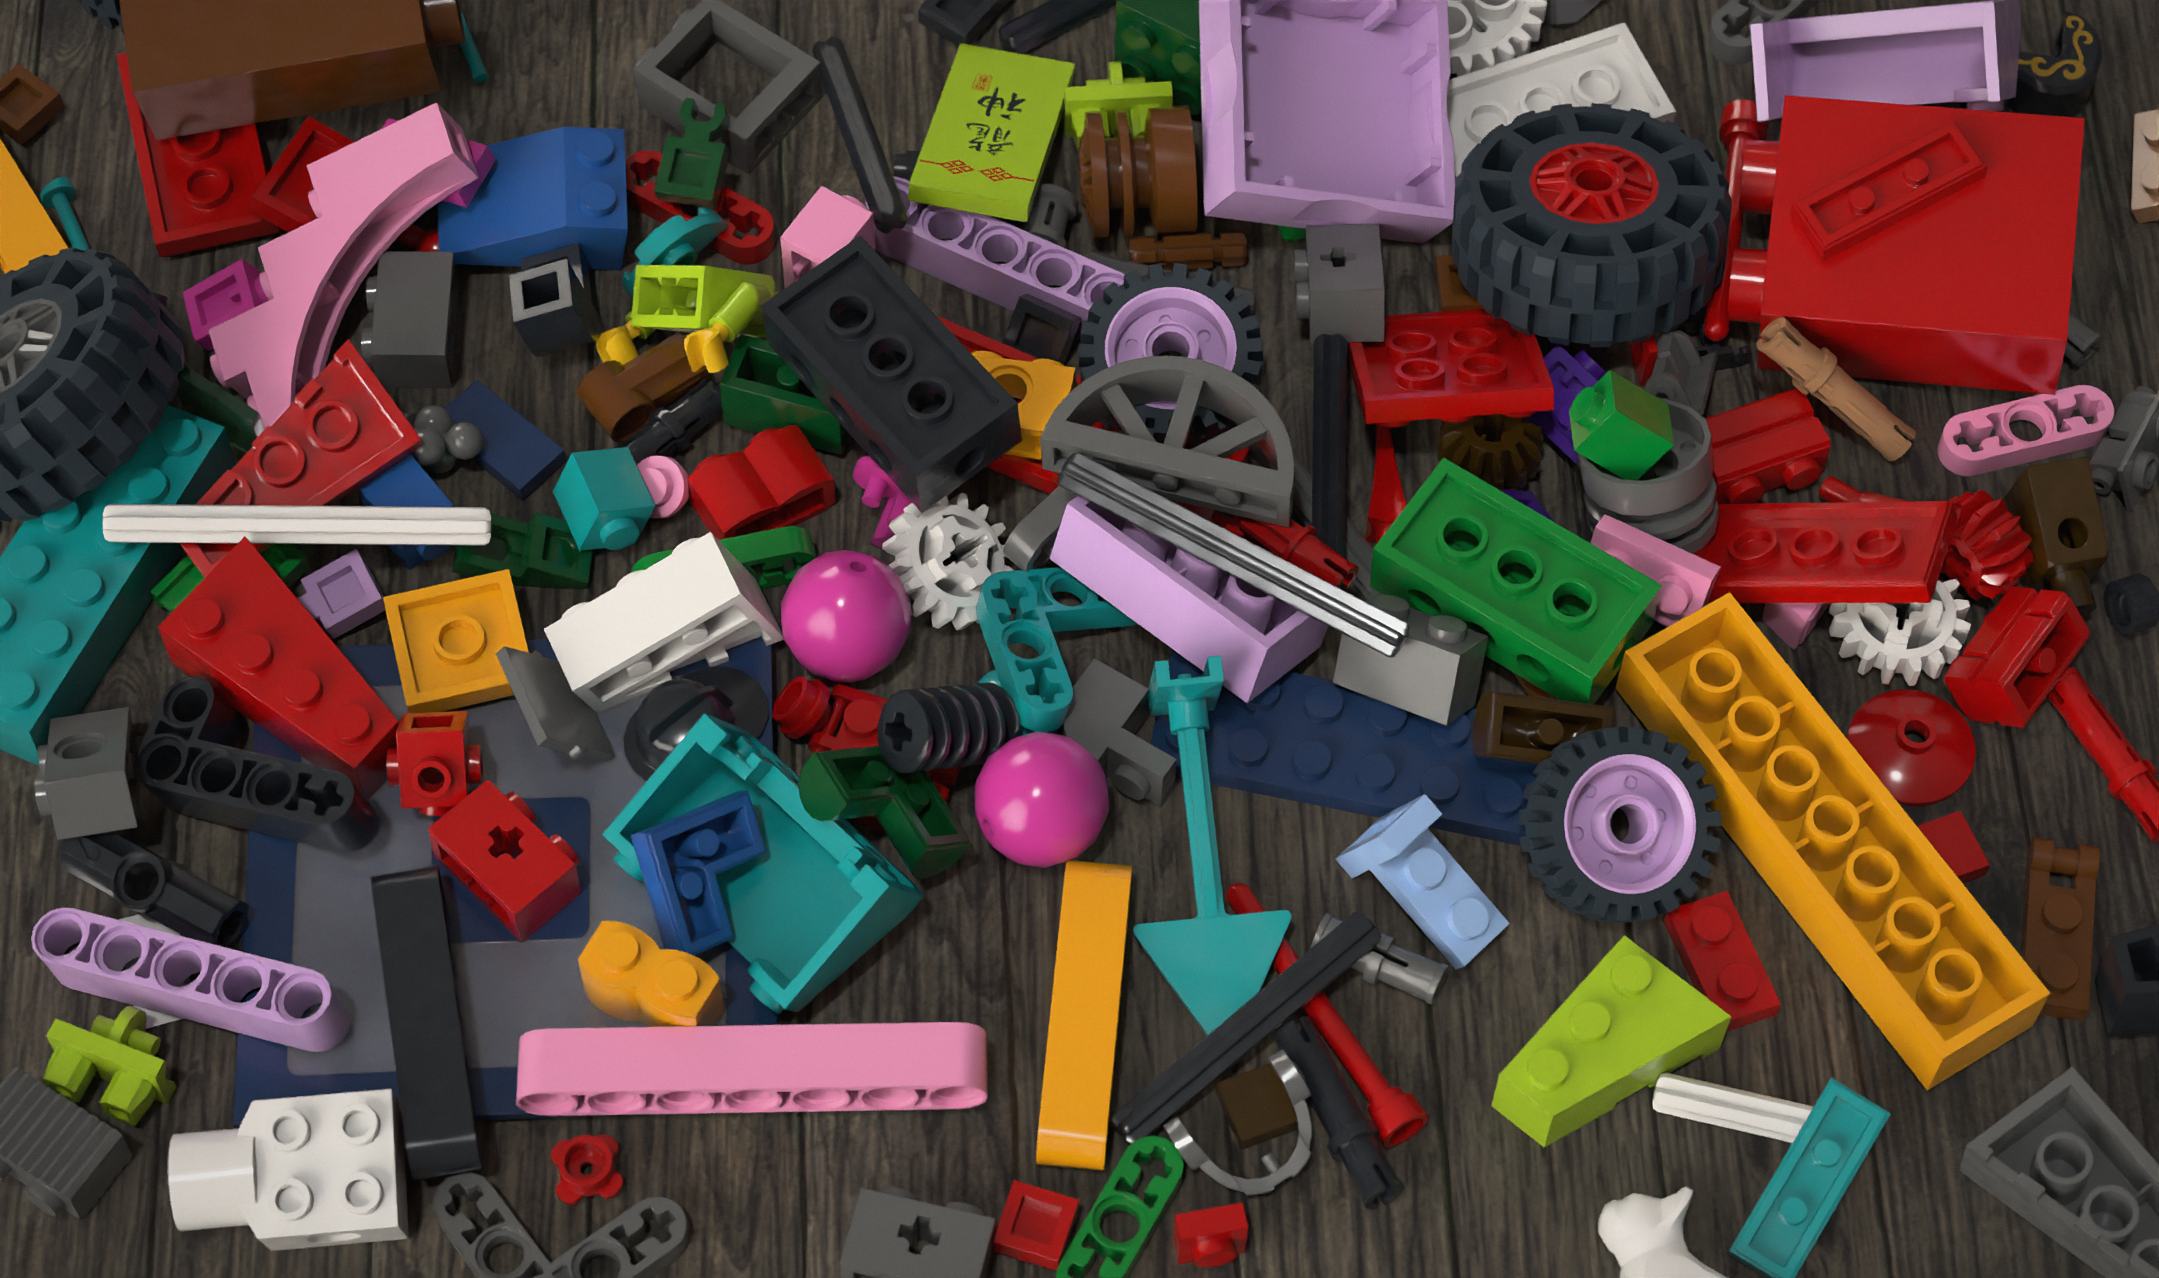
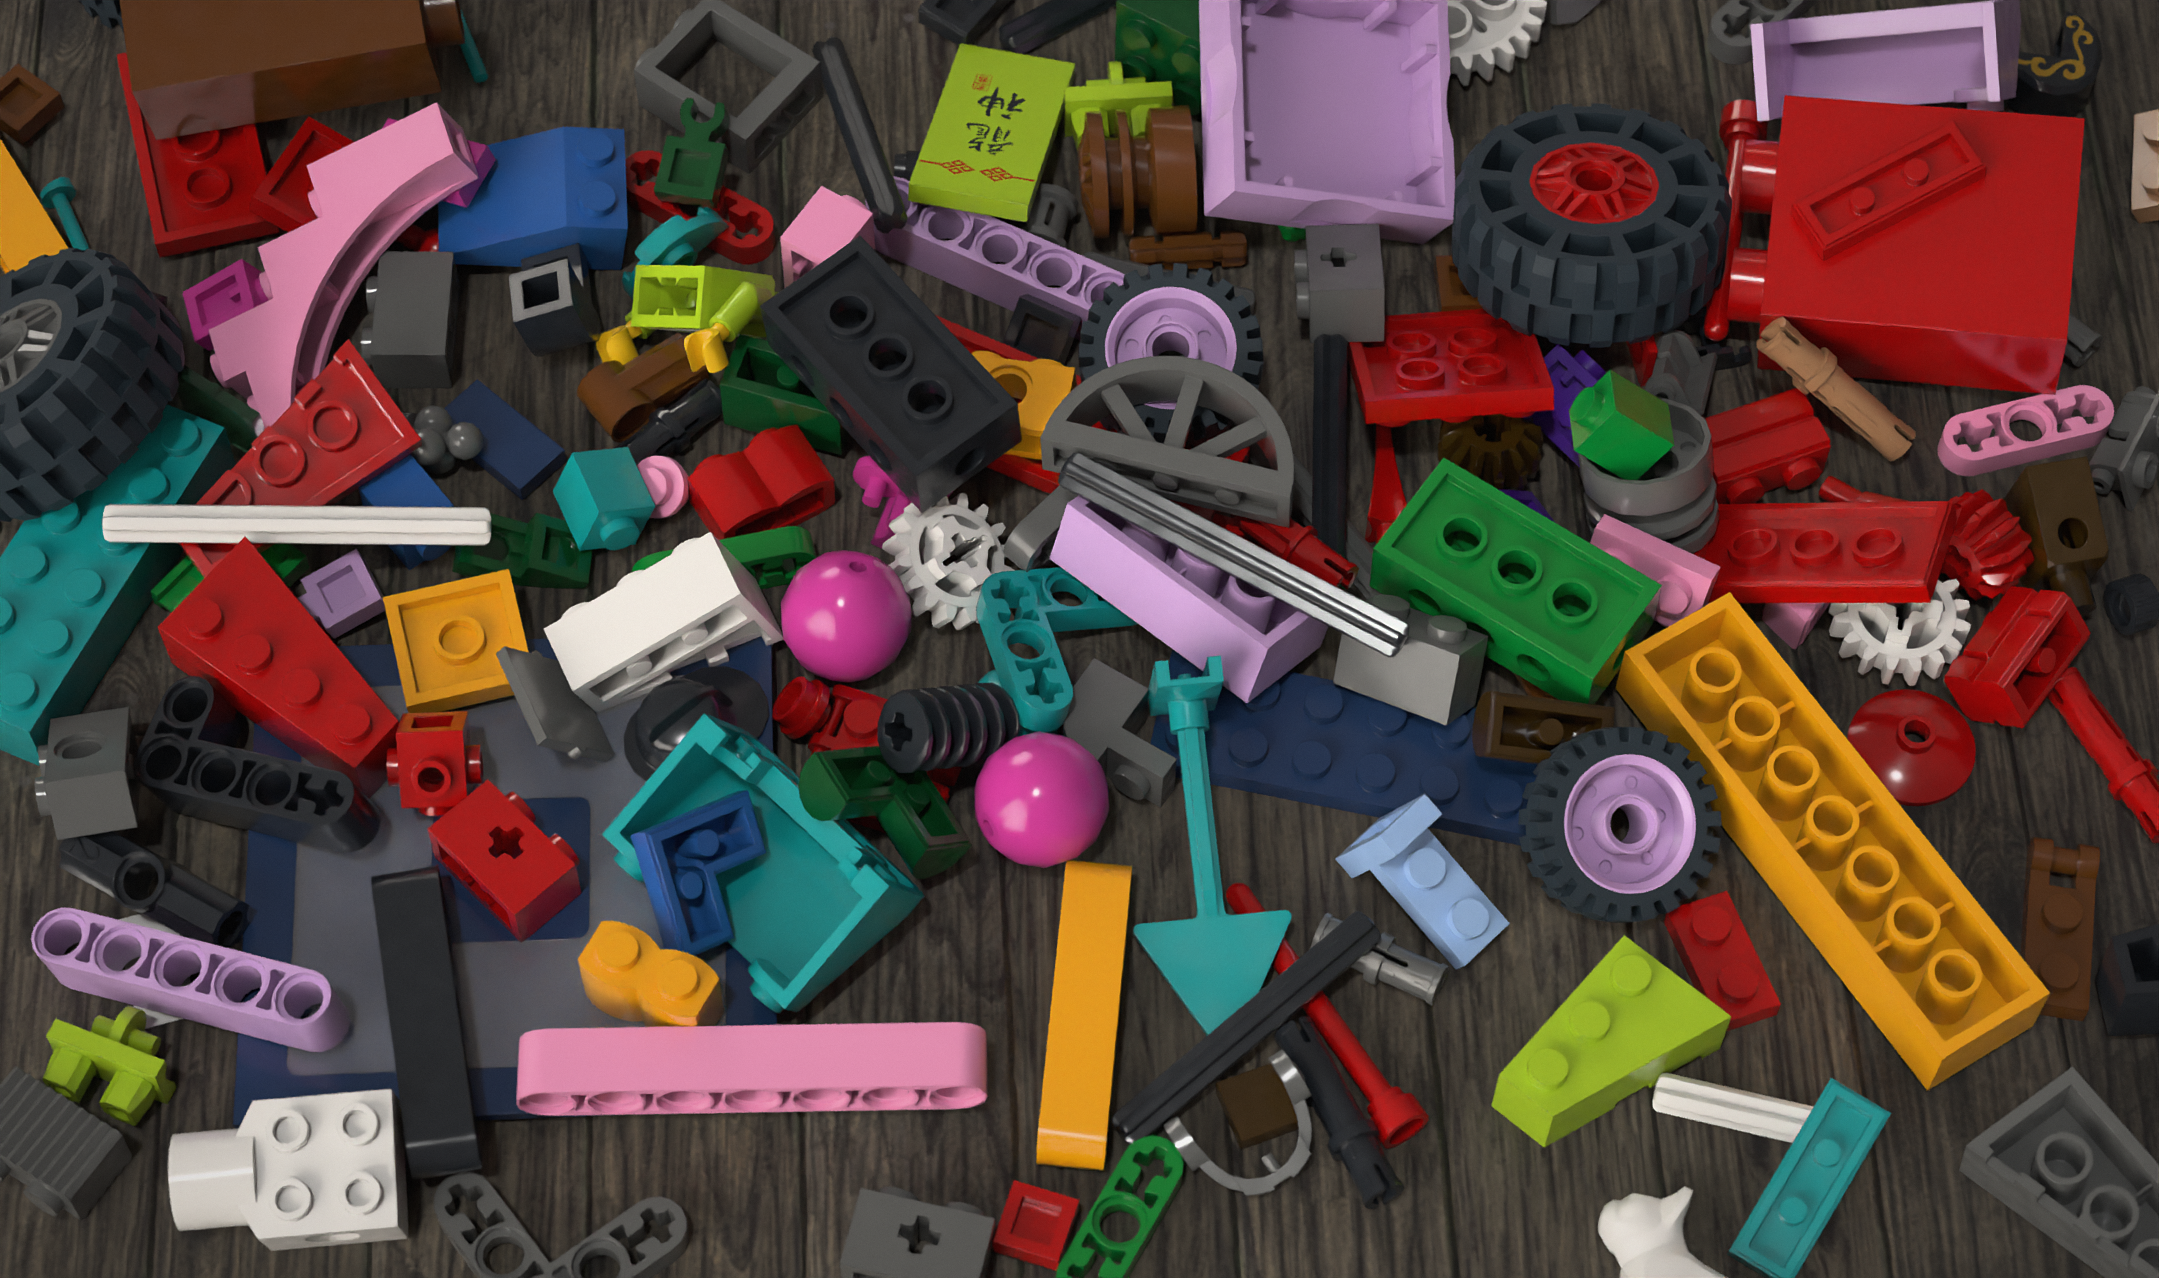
red plate [551,1134,623,1205] -> none
red plate [1173,1203,1248,1268] -> none
white plate [1446,22,1676,182] -> none
red tile [1917,810,1990,883] -> none

